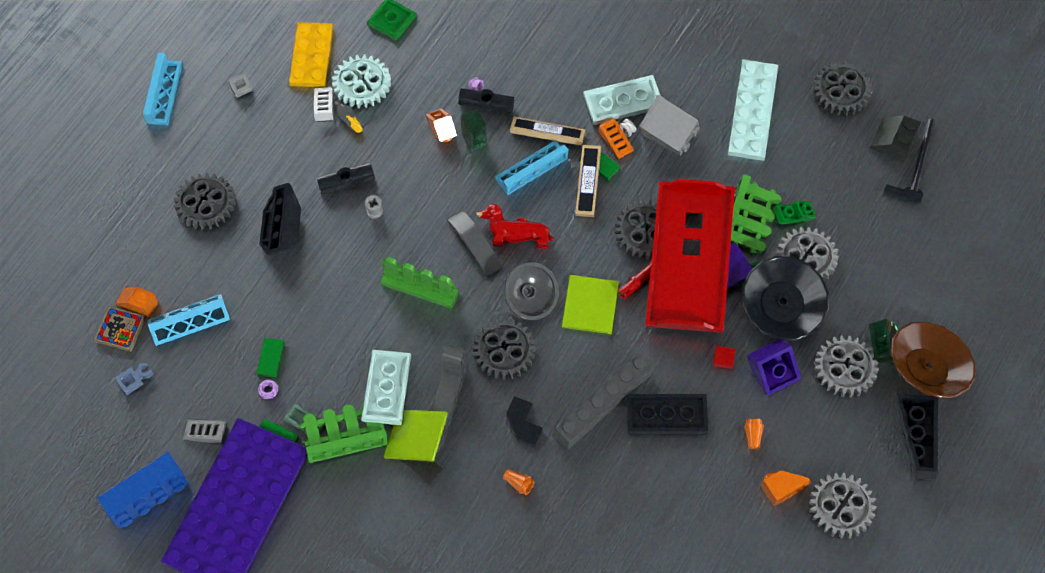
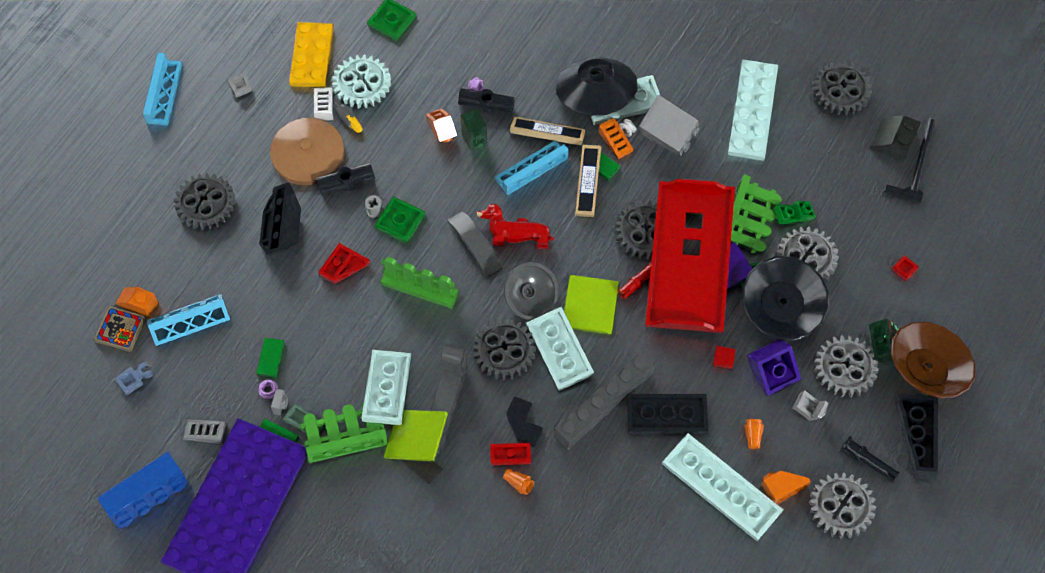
none -> medium nougat dish [270,118,344,185]
none -> light grey plate [271,389,288,415]
none -> red wing [318,243,370,284]
none -> green tile [374,196,426,244]
none -> red plate [490,443,531,466]
none -> light aqua plate [526,307,594,391]
none -> black dish [556,57,638,116]
none -> light aqua plate [662,434,783,541]
none -> light grey bracket [792,391,829,421]
none -> black pin [840,436,899,483]
none -> red tile [891,255,919,282]

